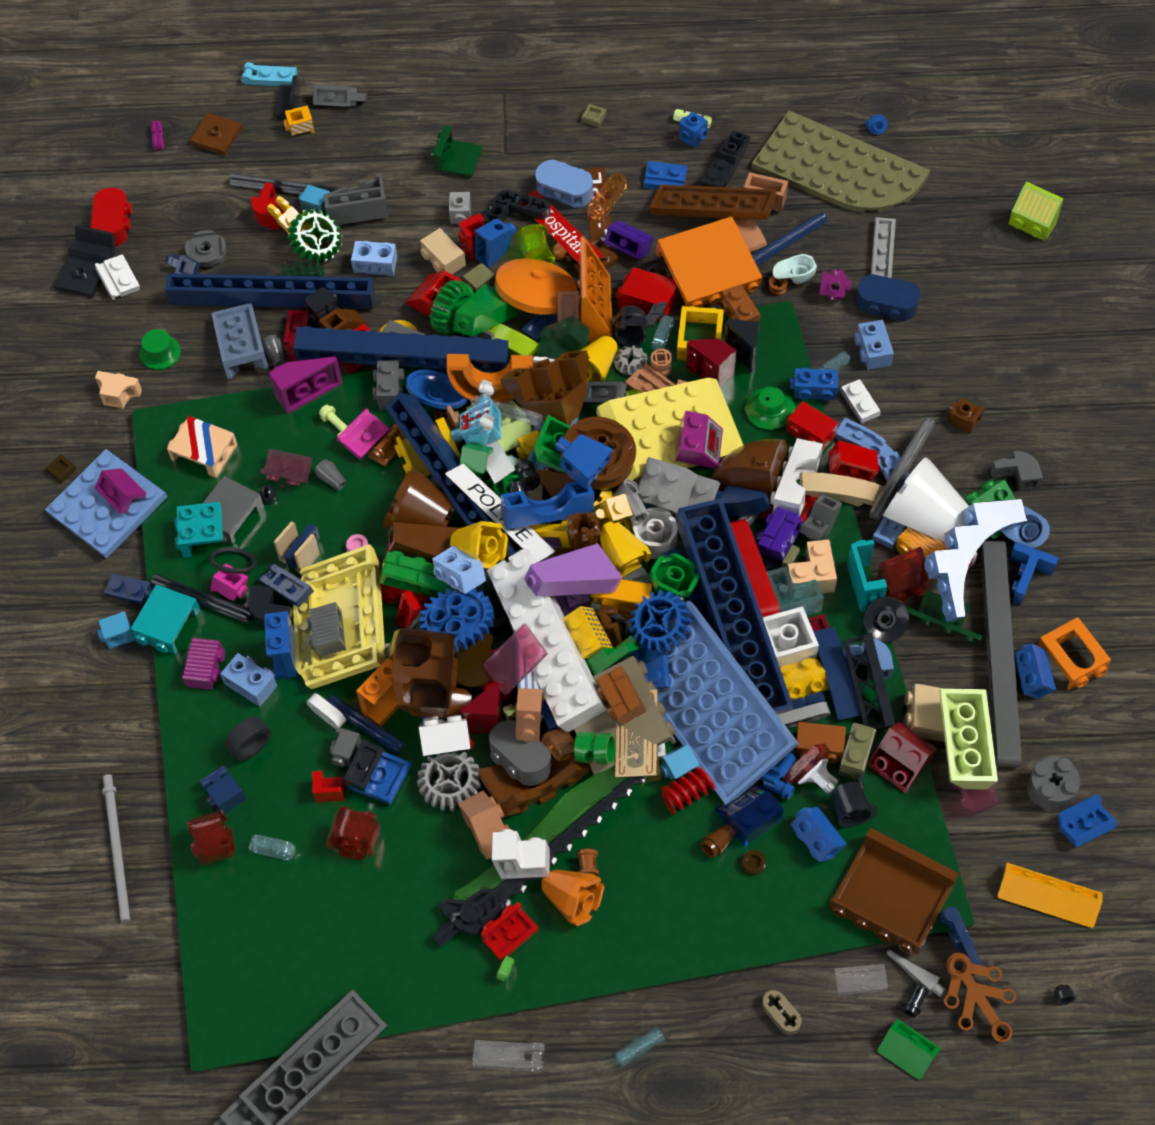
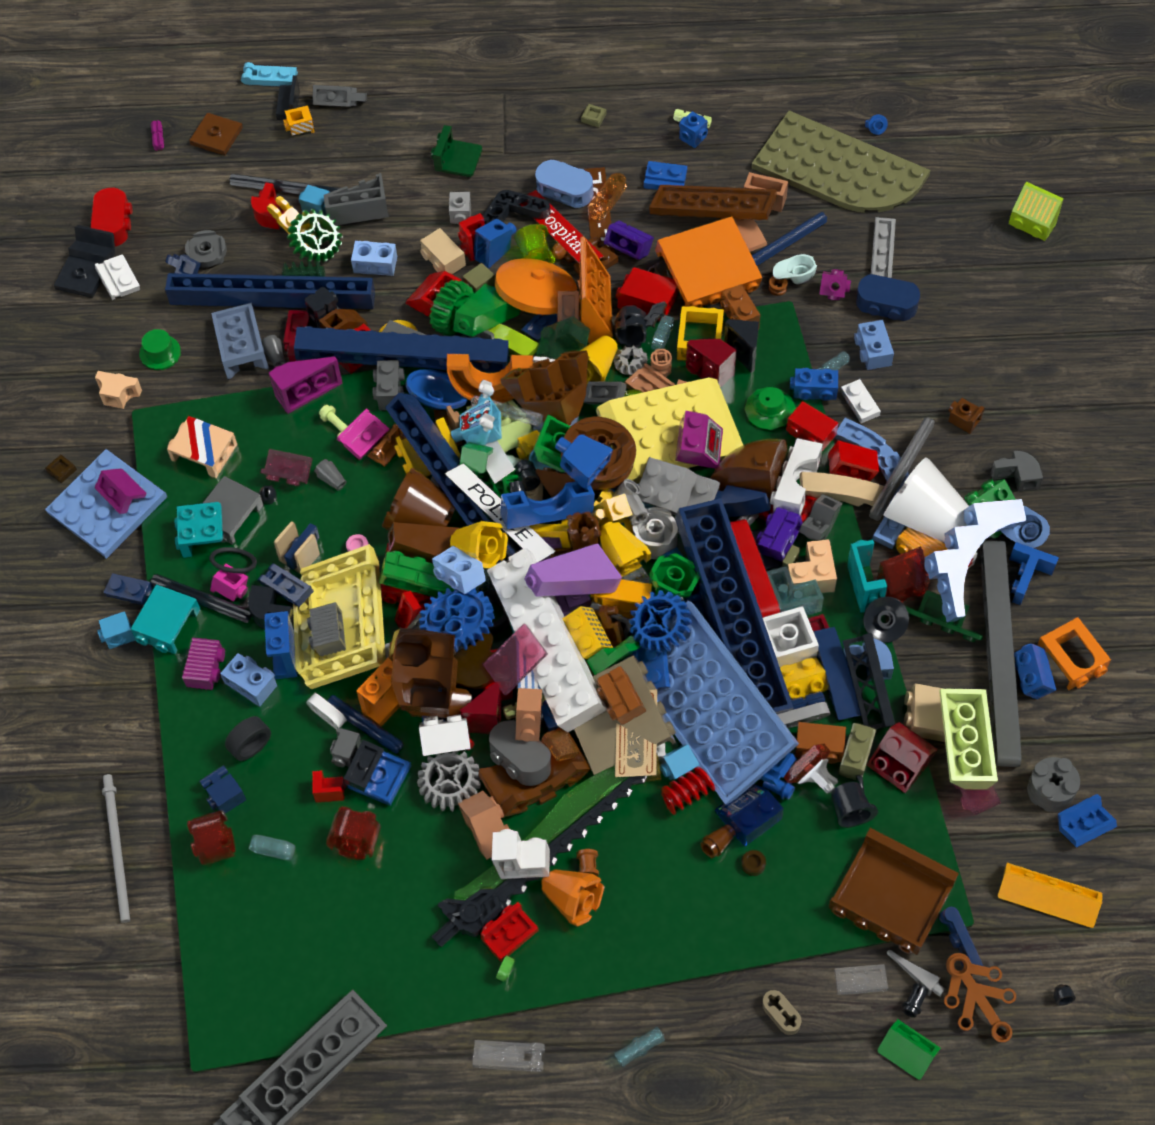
green wheel [574,731,615,765] -> none
black slope [700,131,751,187] -> none
blue brick [790,807,847,862] -> none

